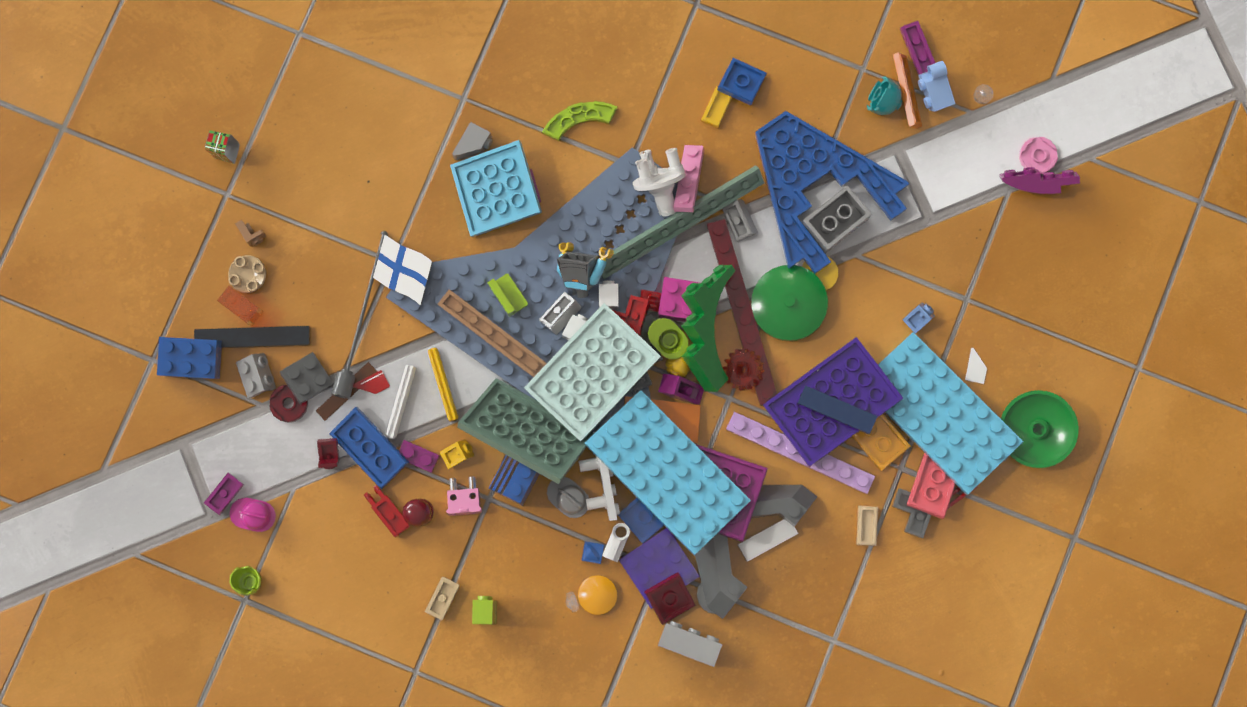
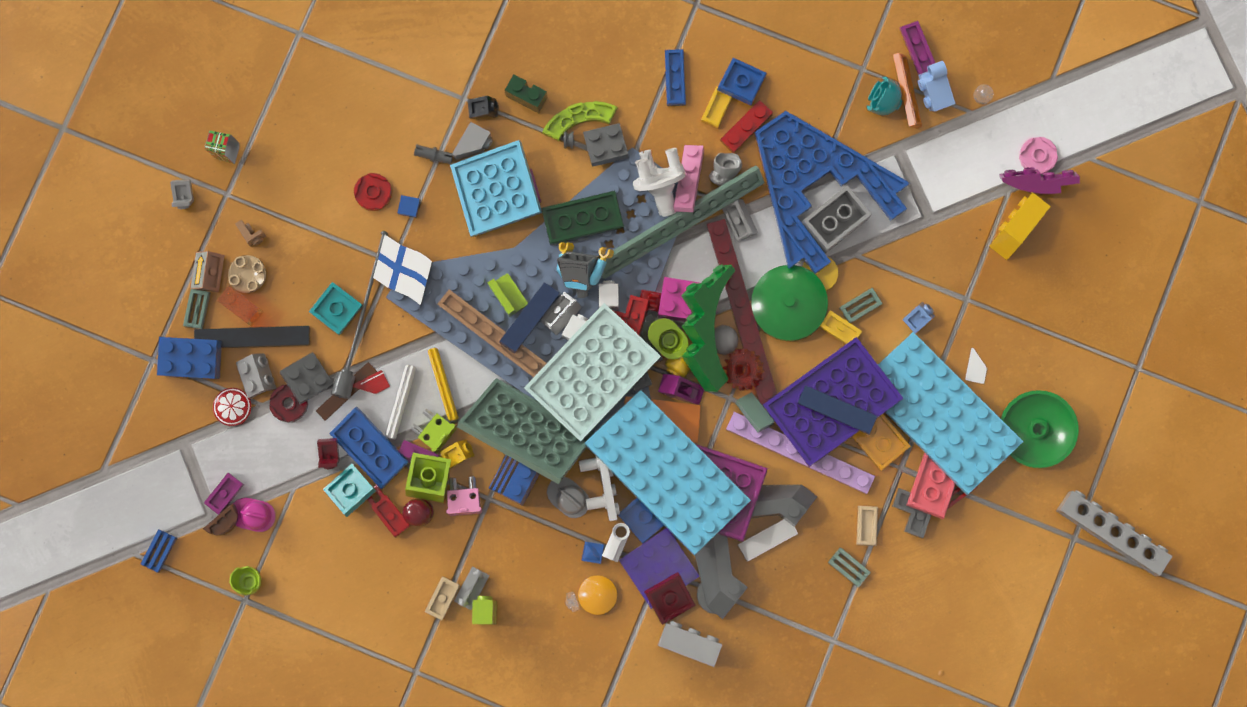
none -> blue tile [141,529,177,573]
none -> light grey bracket [170,179,194,209]
none -> sand green tile [183,289,211,329]
none -> nougat panel [190,251,224,292]
none -> reddish brown plate [203,503,238,536]
none -> dish [213,388,251,426]
none -> teal plate [309,282,363,336]
none -> plate [323,464,376,517]
none -> red tile [354,173,392,211]
none -> blue tile [397,195,420,218]
none -> lime slope [405,453,451,503]
none -> lime piece [411,409,457,454]
none -> dark grey pin [414,144,453,165]
none -> light grey hinge [454,566,490,610]
none -> black bracket [468,96,499,119]
none -> dark blue tile [499,282,560,354]
none -> dark green brick [504,74,548,114]
none -> dark green tile [541,190,624,246]
none -> dark grey bush [564,132,574,149]
none -> dark grey plate [583,123,629,167]
none -> blue tile [665,49,686,106]
none -> light grey hair [709,153,742,186]
none -> light grey hair [715,325,738,355]
none -> red plate [720,100,773,153]
none -> sand green tile [735,392,774,433]
none -> yellow plate [820,310,862,344]
none -> sand green tile [828,547,871,587]
none -> sand green tile [839,288,882,323]
none -> yellow wedge [989,192,1051,260]
none -> light grey brick [1056,490,1172,576]

